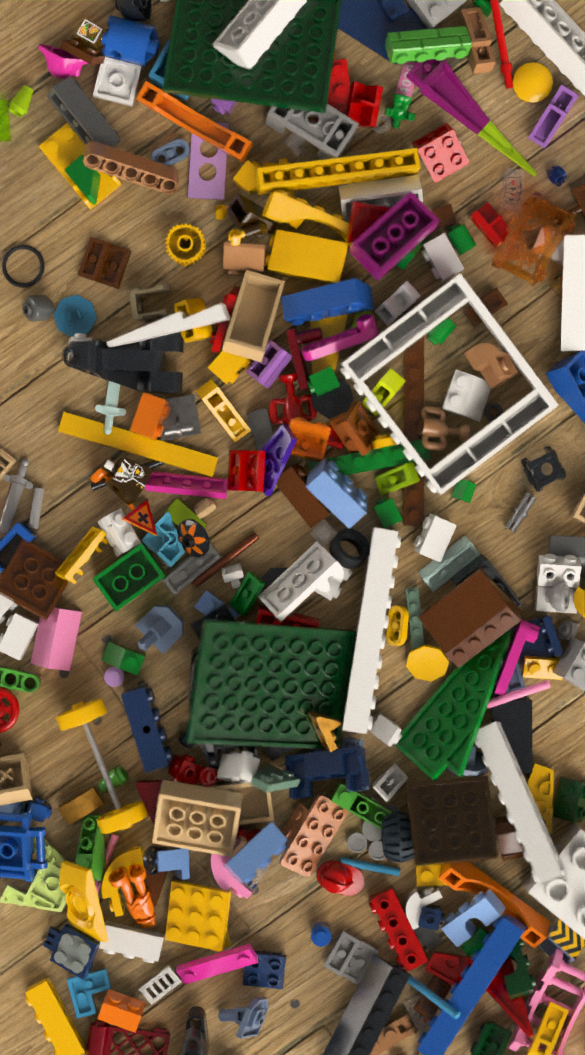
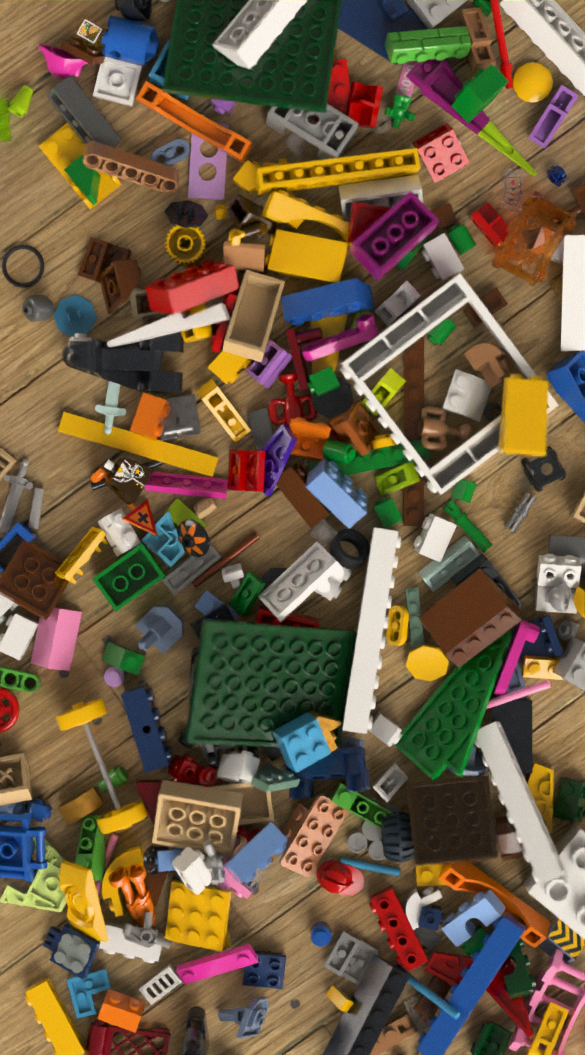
none -> reddish brown slope [99,259,141,314]
none -> light grey piece [122,912,172,948]
none -> brick [145,260,239,315]
none -> black piece [164,200,208,228]
none -> white brick [172,847,211,895]
none -> light grey piece [203,840,225,884]
none -> dark azure brick [272,712,331,773]
none -> green brick [323,439,356,464]
none -> yellow piece [325,985,354,1013]
none -> green pin [443,500,493,553]
none -> green brick [451,64,509,123]
none -> yellow slope [498,374,548,456]

